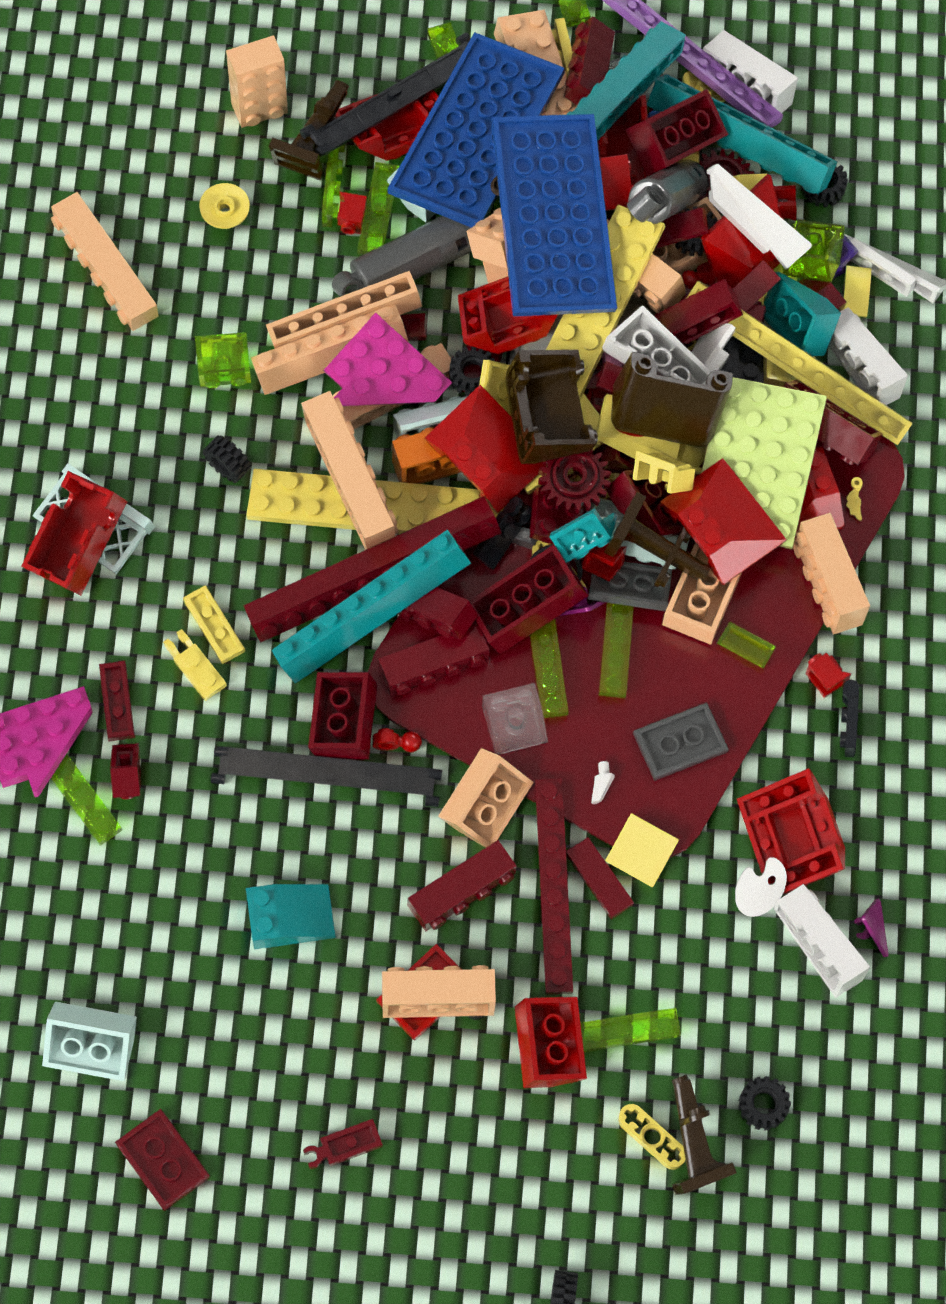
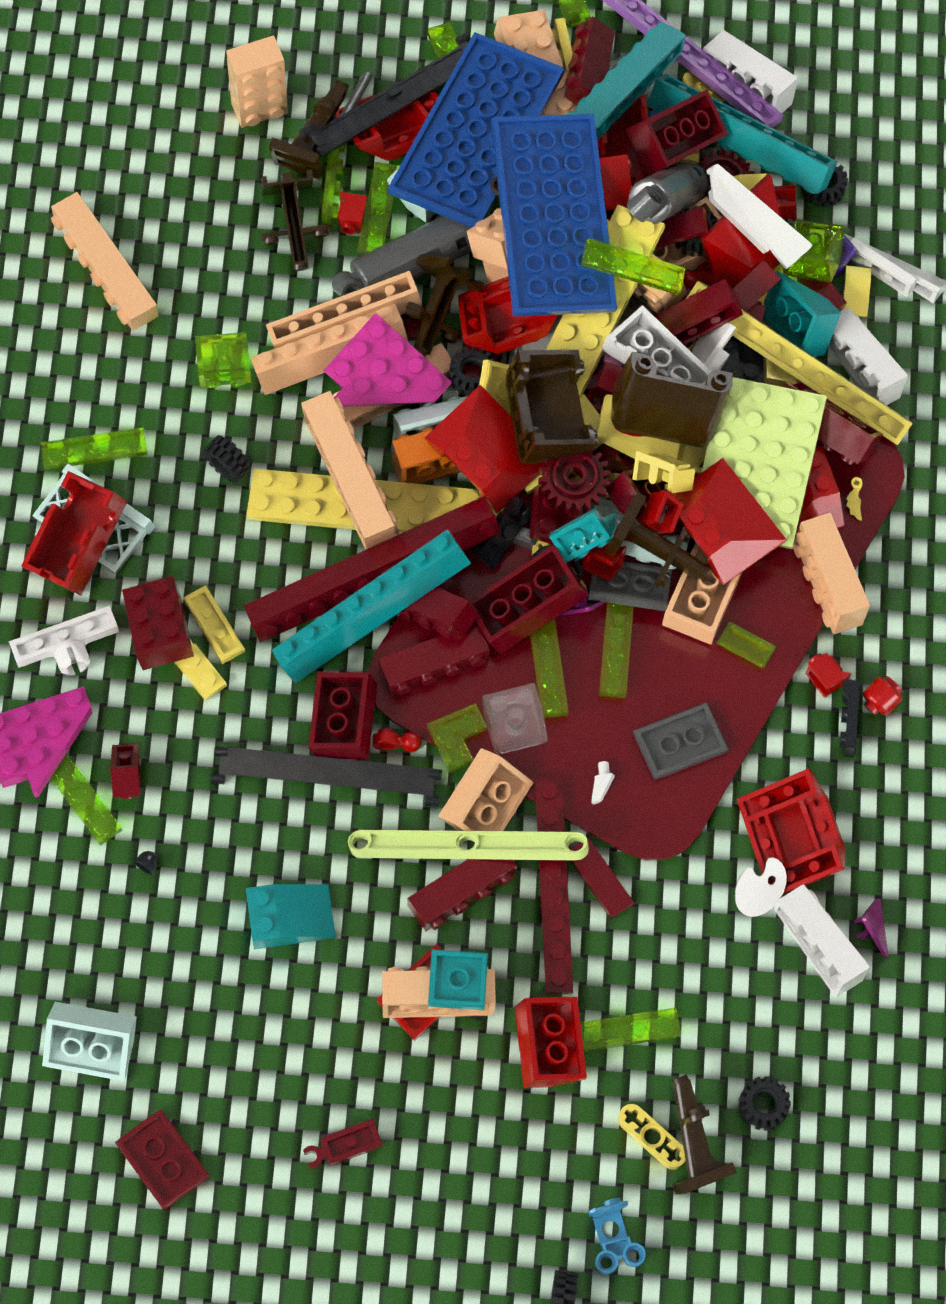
dark red tile [99,661,135,742] -> none
light yellow dish [199,183,250,229] -> none
light yellow tile [605,813,679,887] -> none
none -> white plate [9,606,119,675]
none -> clear neon green plate [40,428,148,470]
none -> dark red brick [122,576,194,670]
none -> black hinge [134,851,159,875]
none -> dark brown piece [260,169,331,271]
none -> flat silver bar [340,71,372,116]
none -> yellowish green beam [348,830,589,860]
none -> dark brown piece [406,255,484,357]
none -> clear neon green plate [427,703,487,774]
none -> teal tile [428,949,488,1010]
none -> clear neon green plate [581,238,685,295]
none -> dark azure piece [588,1198,646,1275]
none -> red window [638,490,684,534]
none -> red head [863,676,903,716]

